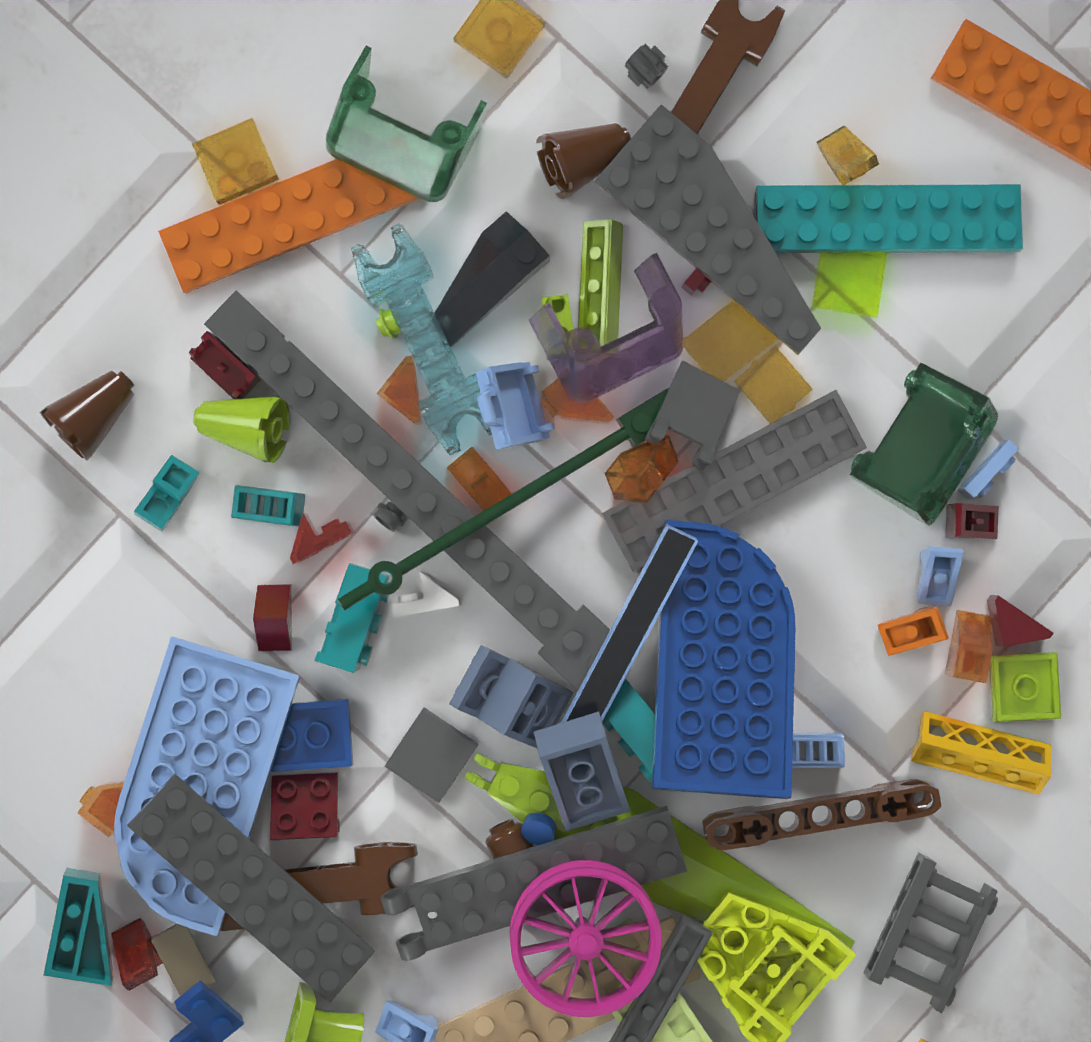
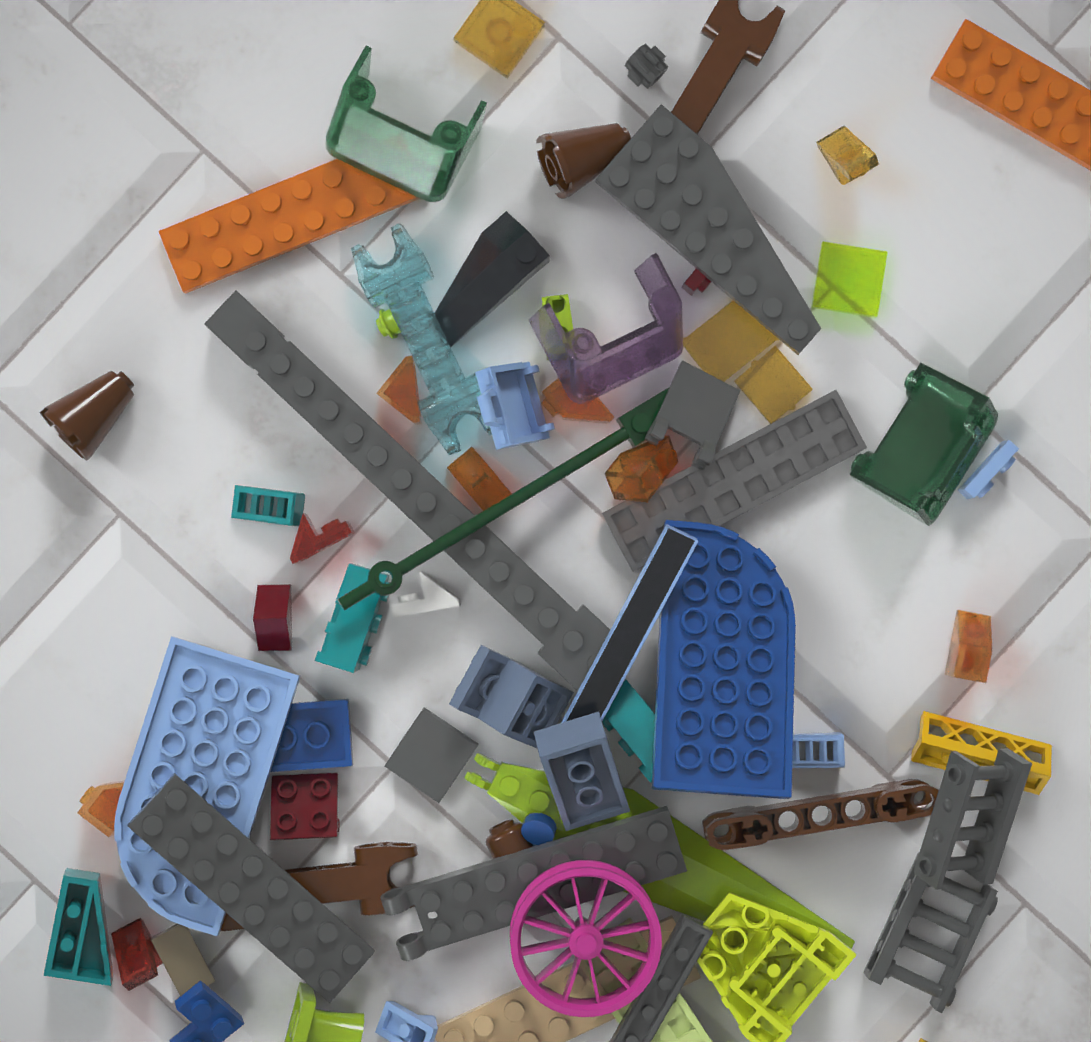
teal slope [134,455,199,532] -> none
dark red hinge [189,331,261,399] -> none
clear yellow plate [192,118,279,205] -> none
lime cone [193,396,290,463] -> none
dark grey plate [373,502,404,532] -> none
lime slope [577,219,623,354] -> none
teal plate [755,184,1023,253] -> none
orange slope [877,606,949,656] -> none
light blue slope [917,547,964,606] -> none
dark red slope [945,503,999,539] -> none
dark red slope [987,595,1053,647] -> none
lime plate [989,652,1061,722] -> none
none -> dark grey fence [913,748,1032,890]

